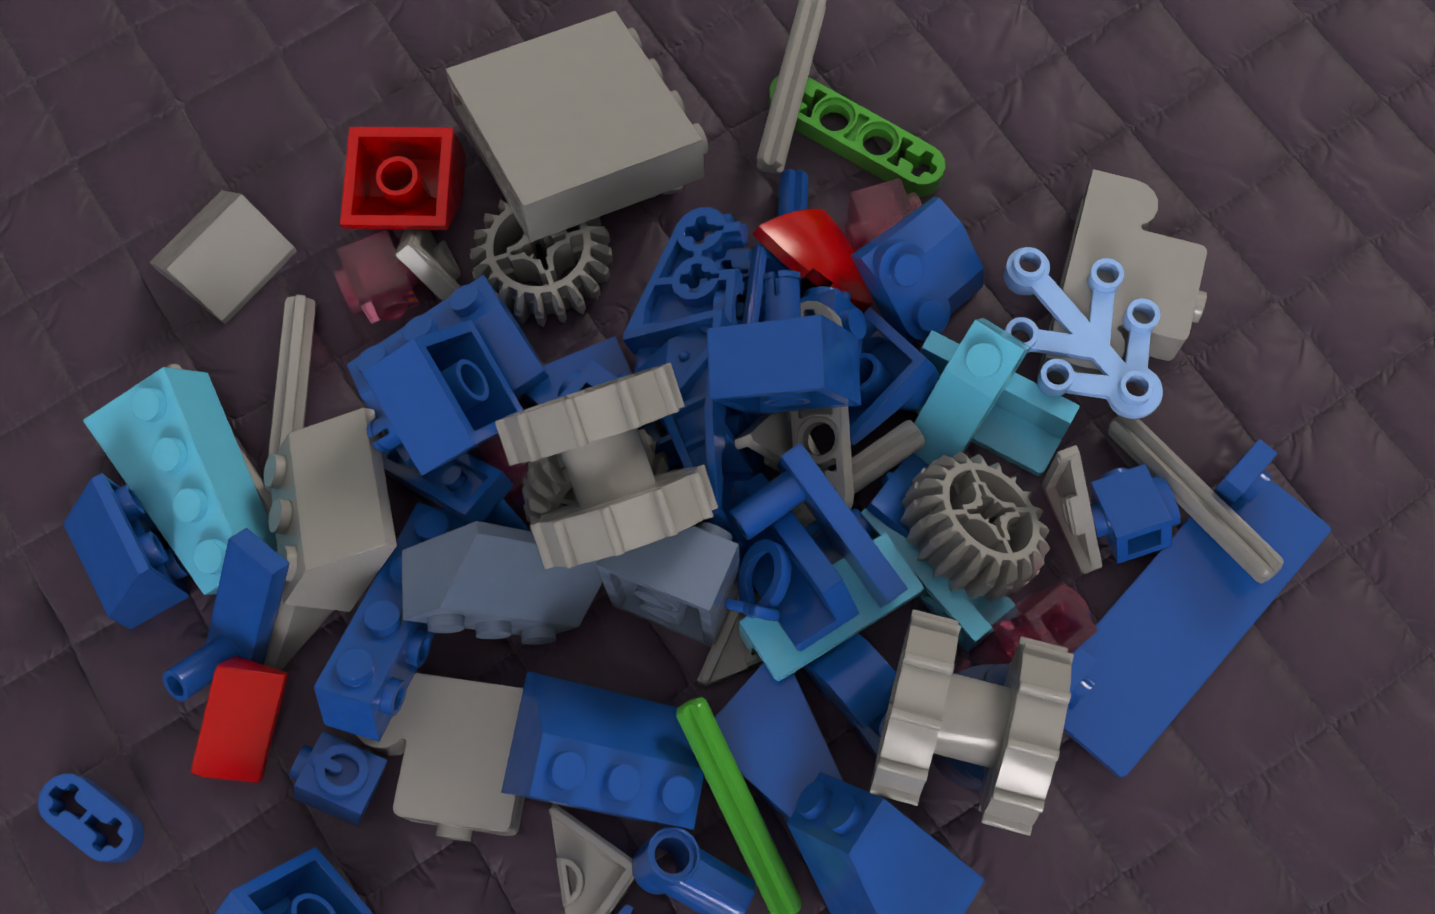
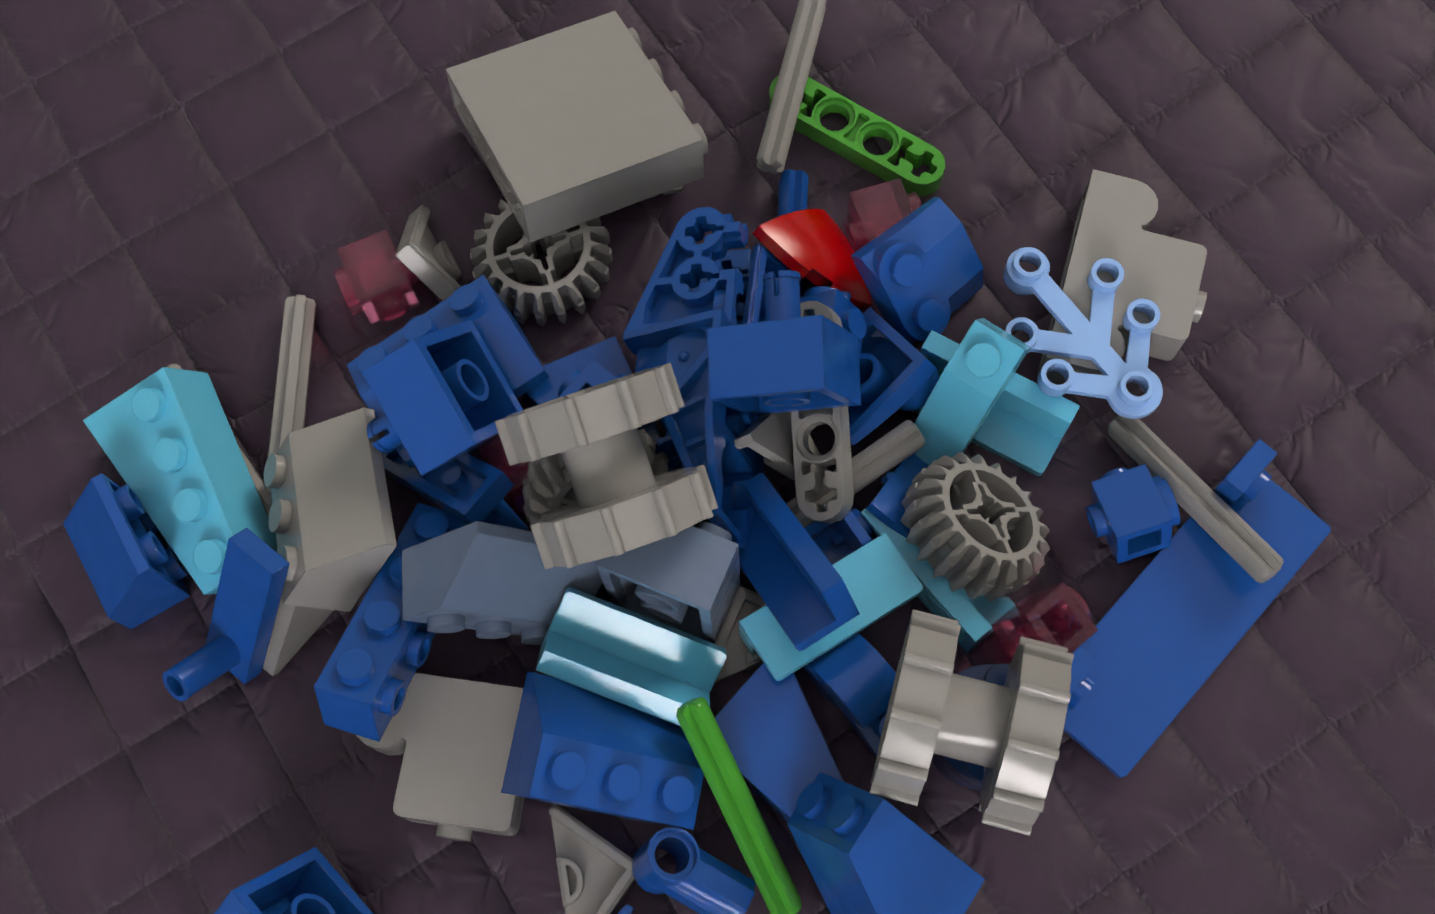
blue beam [38,774,145,863] -> none
light grey slope [149,190,297,325] -> none
red slope [191,656,289,783] -> none
blue brick [288,731,388,827] -> none
red slope [340,127,466,230] -> none
blue piece [725,539,792,621] -> none
blue piece [728,442,908,608] -> none
light grey tile [1041,445,1103,575] -> none
none -> medium azure panel [536,587,727,726]

